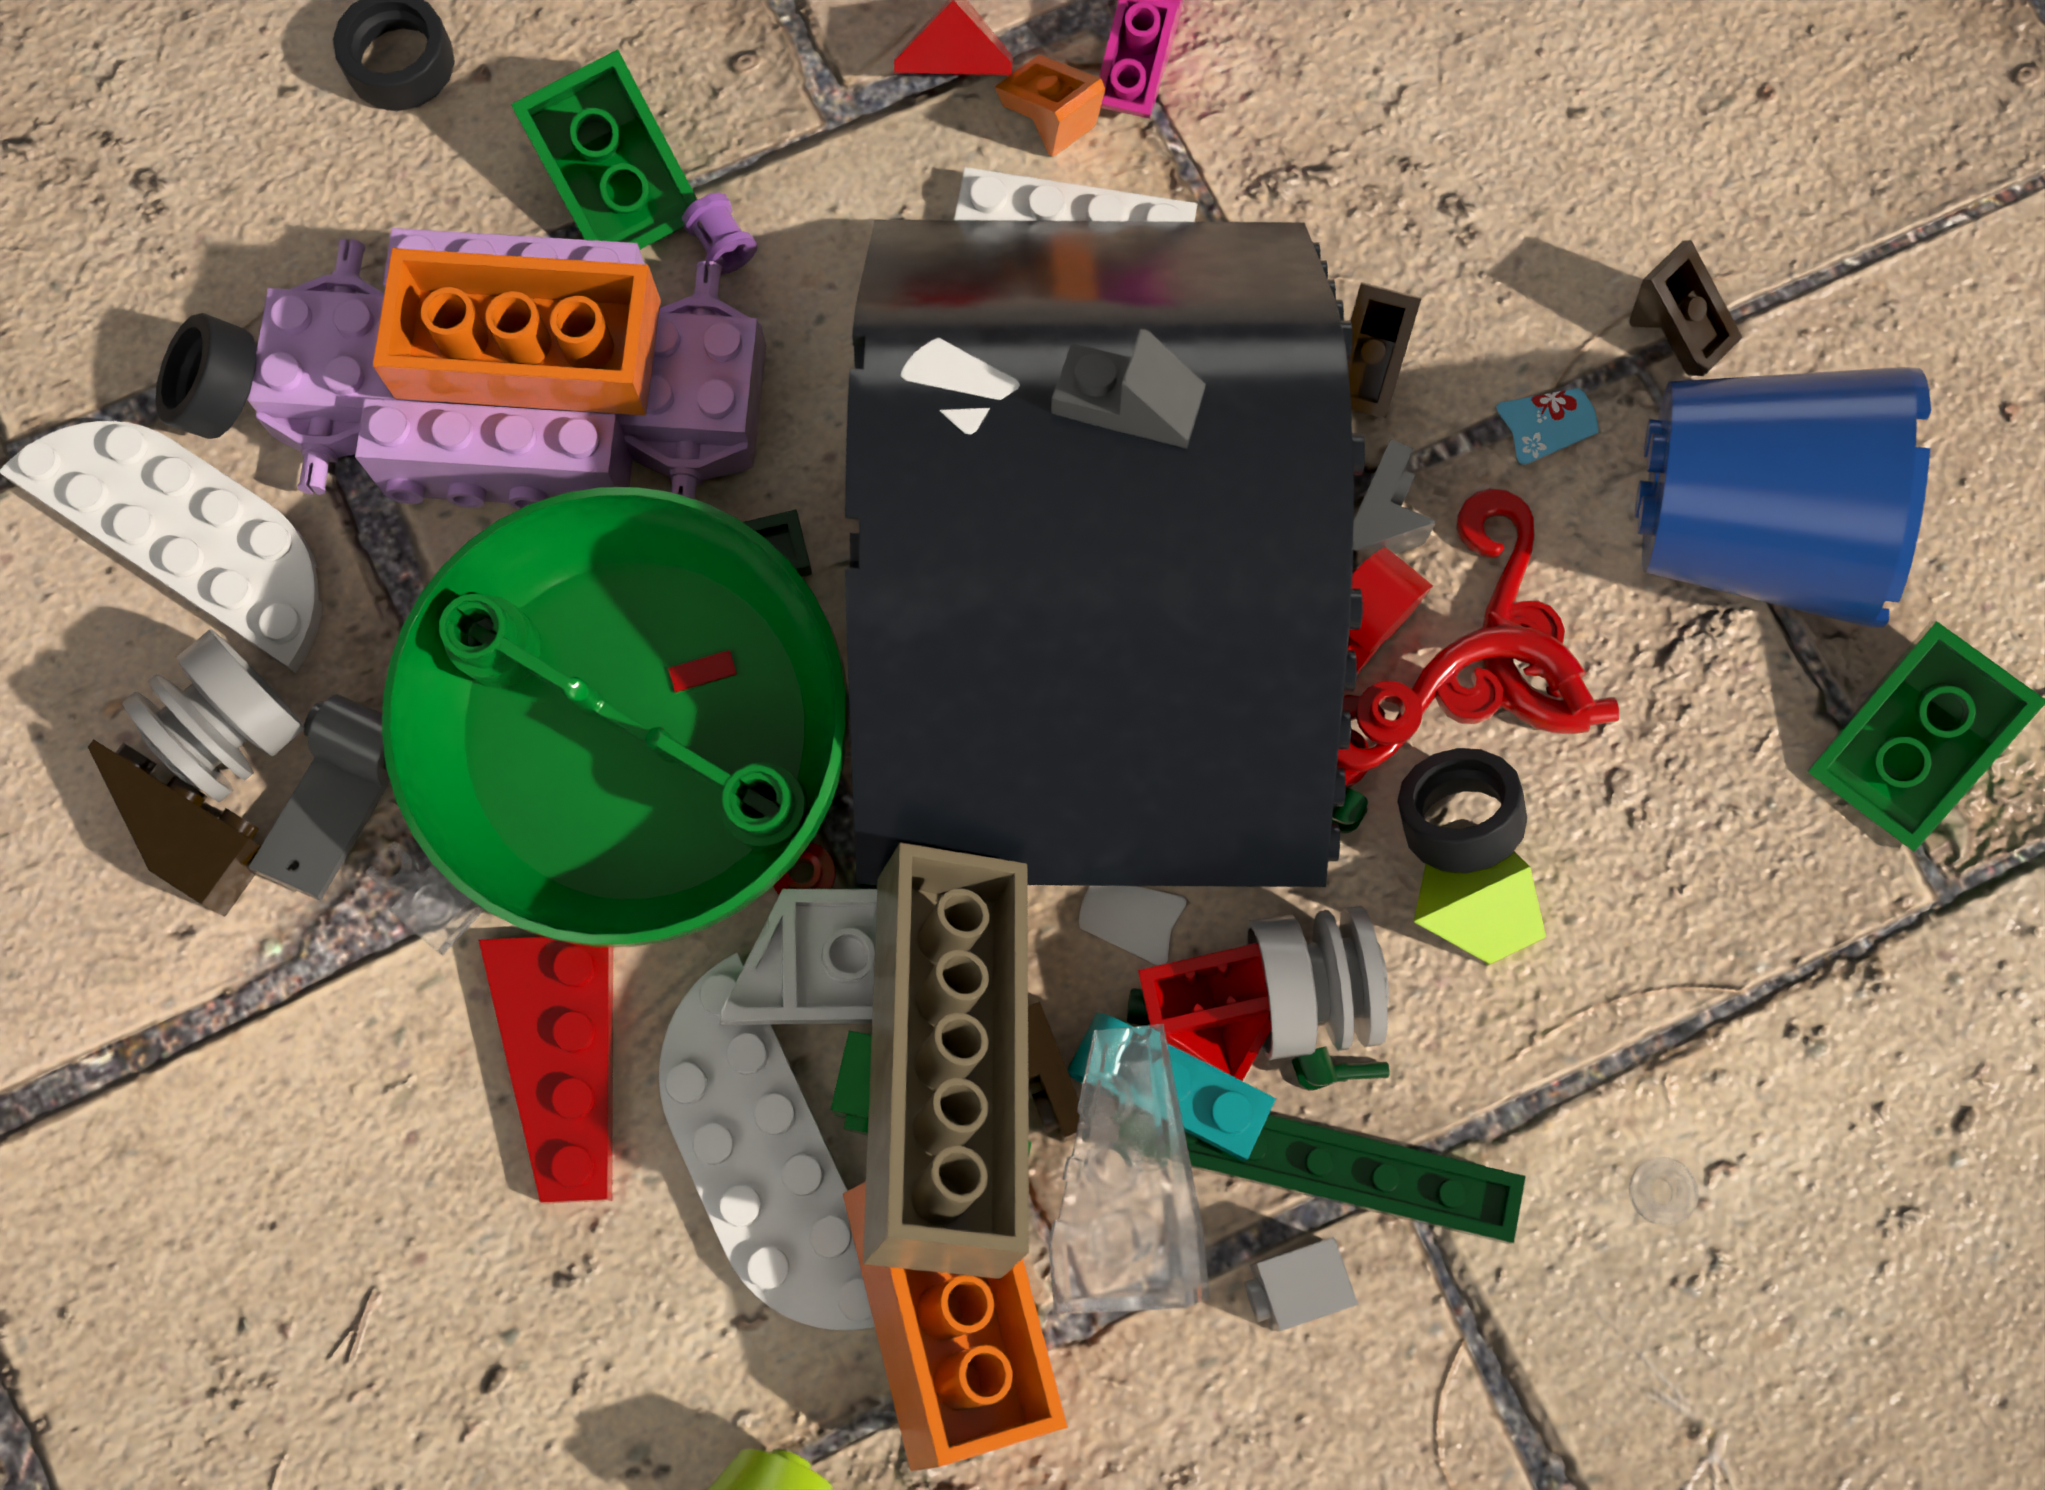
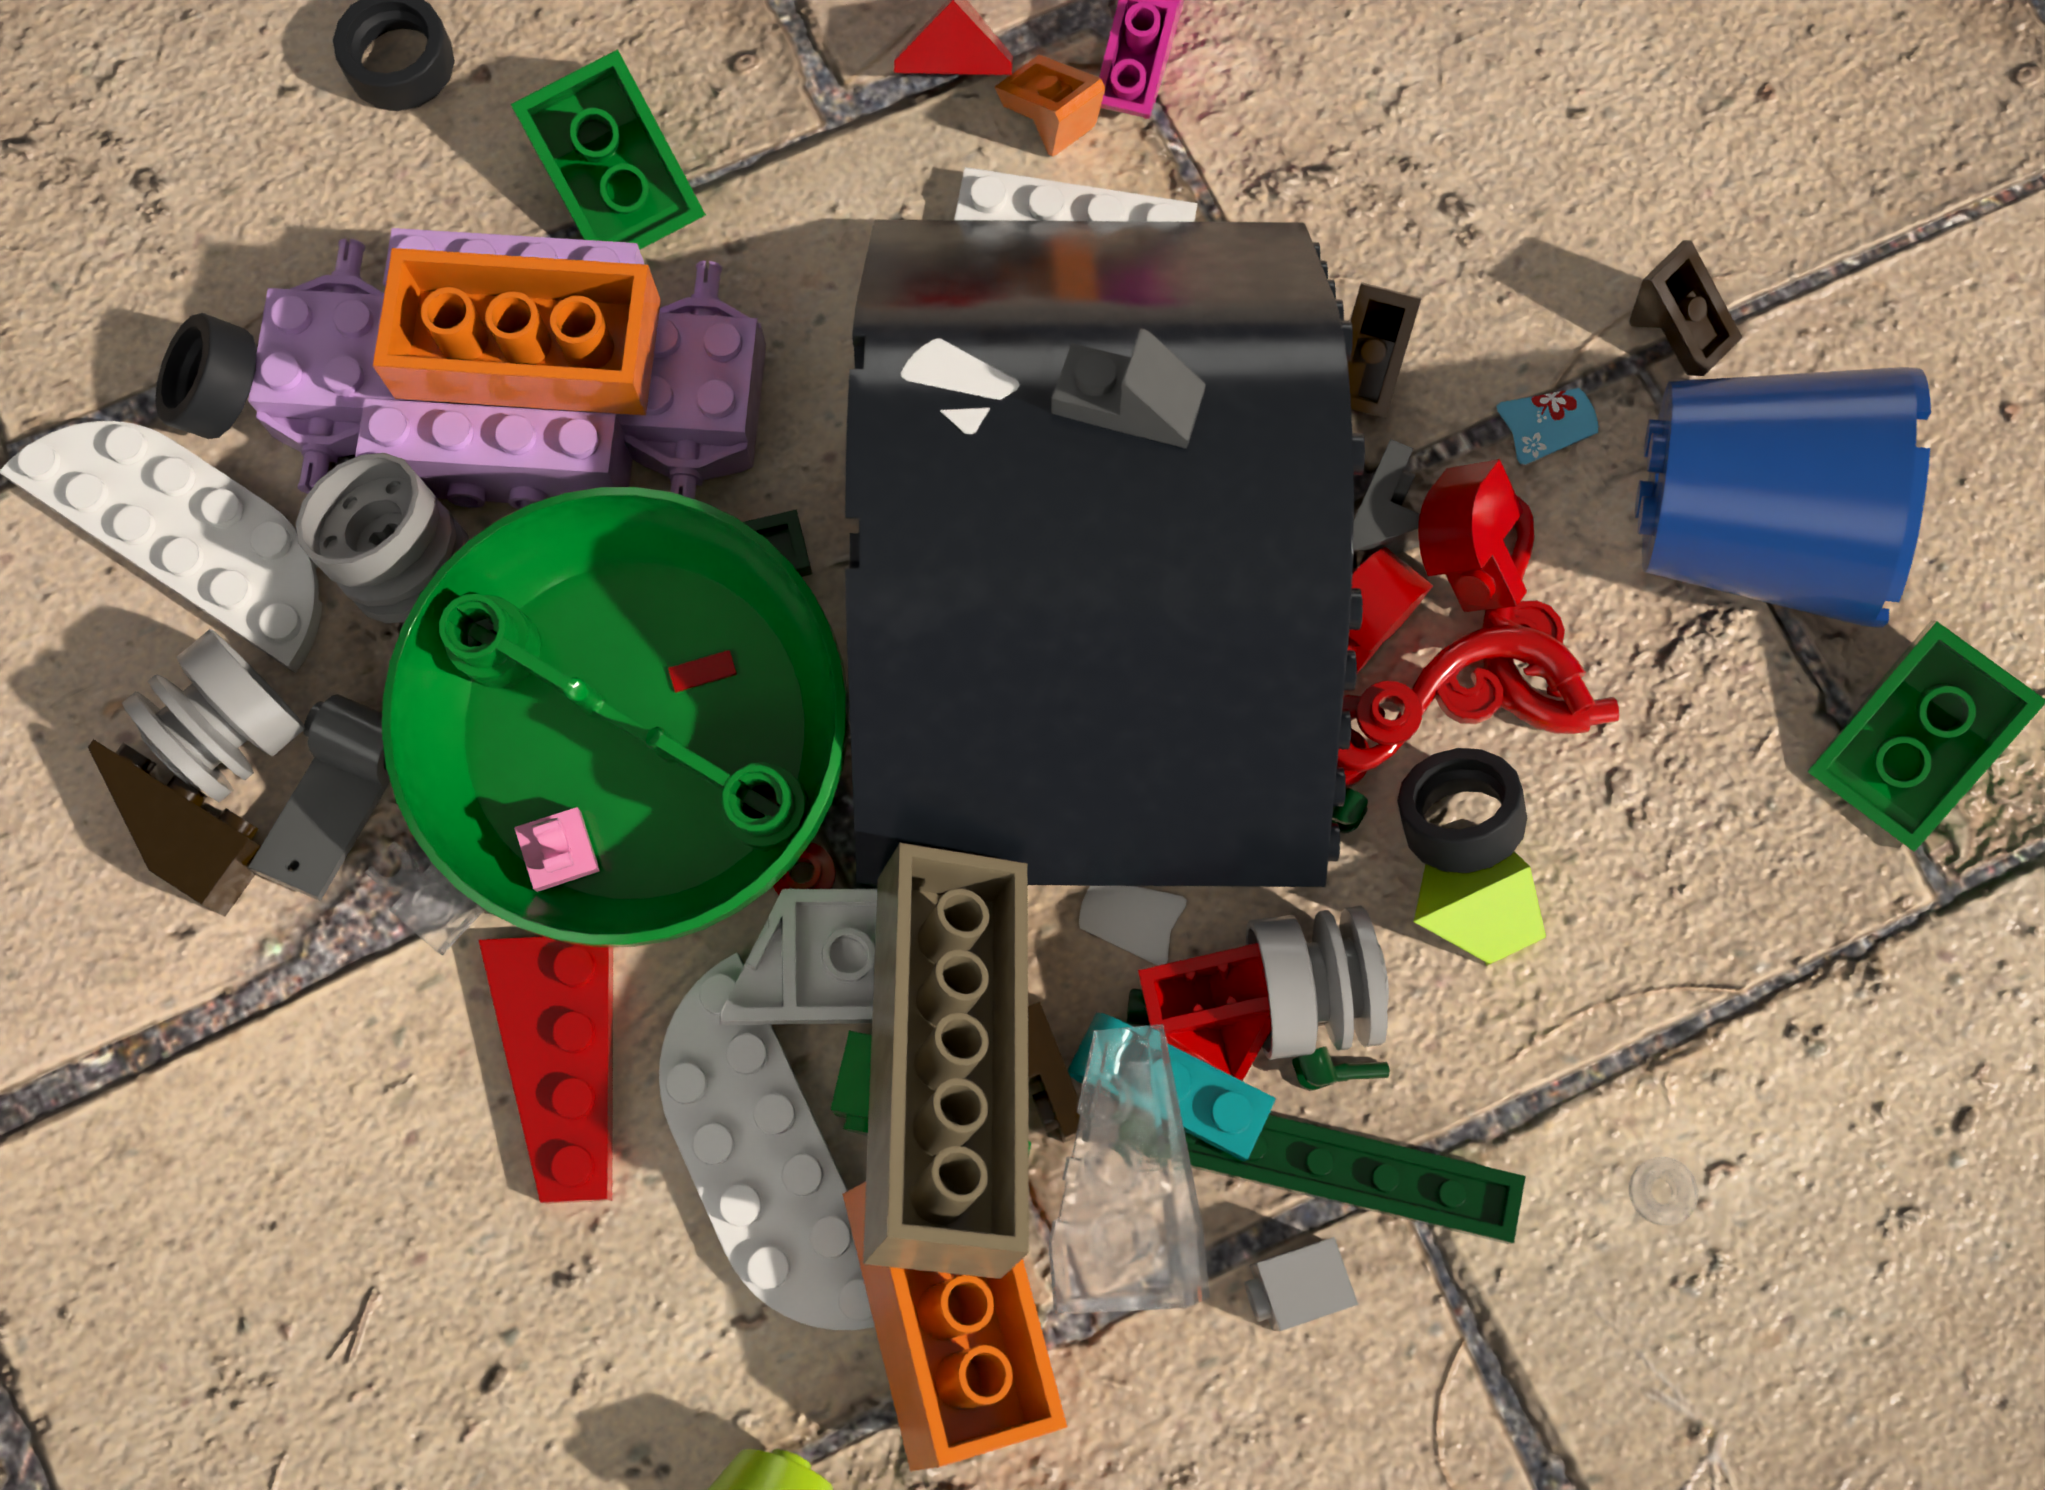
medium lavender bush [682,193,757,275] -> none
none -> light grey wheel [296,453,469,623]
none -> bright pink tile [514,807,600,892]
none -> red brick [1418,459,1527,612]

